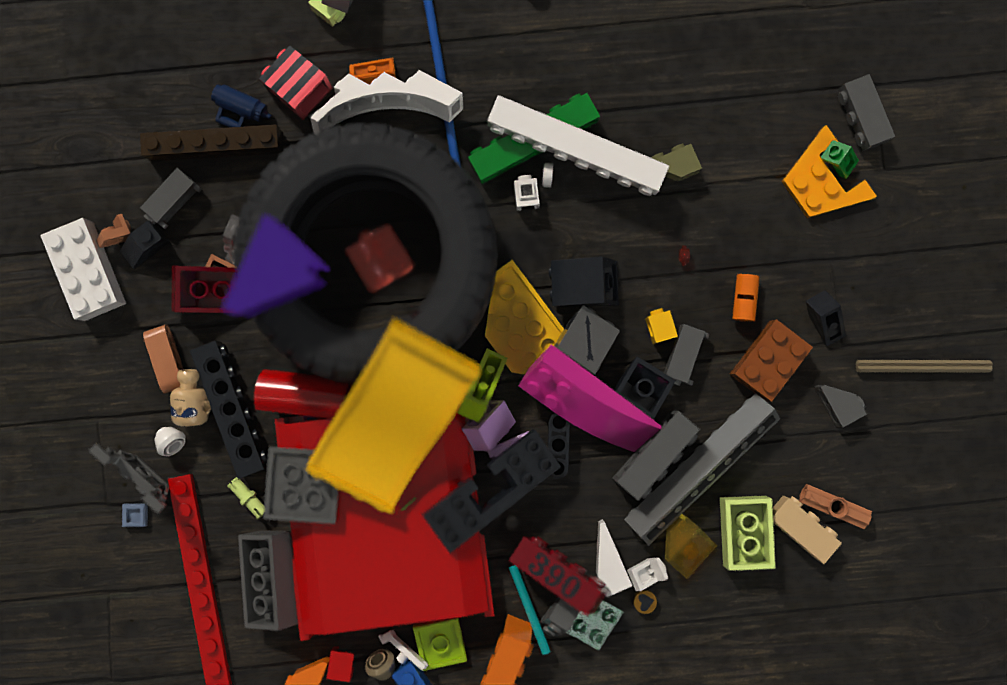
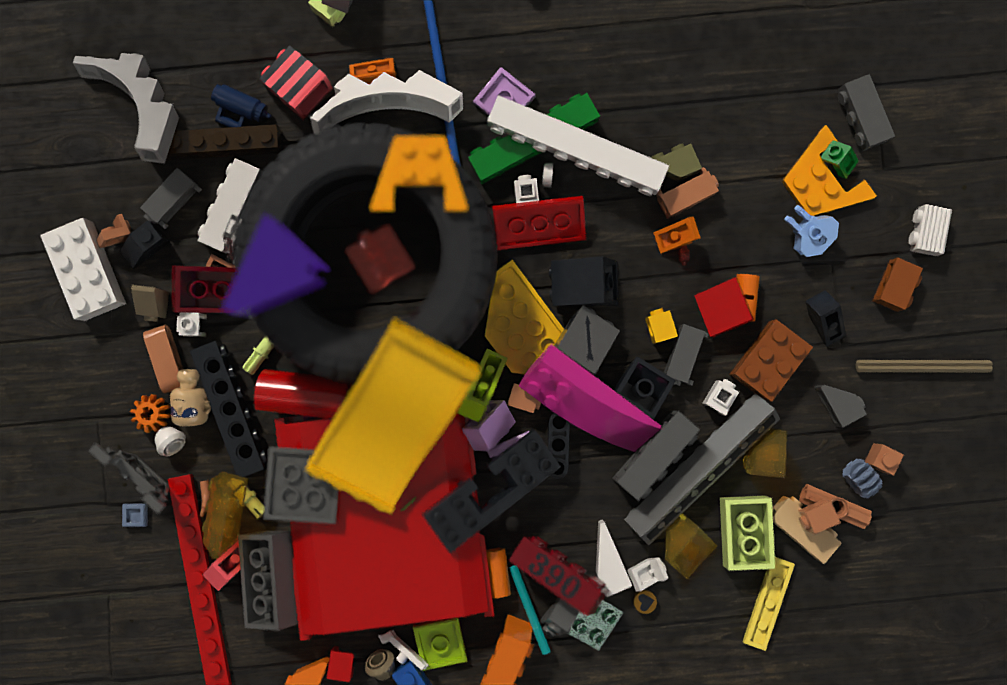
none -> light grey arch [73,53,179,163]
none -> orange gear [130,394,171,433]
none -> dark tan slope [131,285,169,322]
none -> white window [177,312,207,337]
none -> white brick [197,158,263,254]
none -> nougat bar [199,480,221,517]
none -> clear yellow slope [202,471,248,559]
none -> coral slope [203,541,241,591]
none -> yellowish green axle [243,337,274,375]
none -> light orange wing [371,136,468,212]
none -> lavender tile [473,67,536,116]
none -> orange pin [486,548,511,598]
none -> red tile [492,196,586,250]
none -> nougat brick [507,383,541,413]
none -> orange slope [653,217,701,253]
none -> nougat brick [656,167,719,219]
none -> red tile [694,277,754,337]
none -> white window [702,379,739,416]
none -> light yellow tile [742,557,795,651]
none -> clear yellow slope [743,429,787,478]
none -> light blue hinge [784,205,839,257]
none -> nougat brick [799,499,840,534]
none -> sand blue gear [842,459,882,498]
none -> nougat brick [865,443,903,475]
none -> dark orange brick [873,257,923,312]
none -> white brick [909,204,952,256]

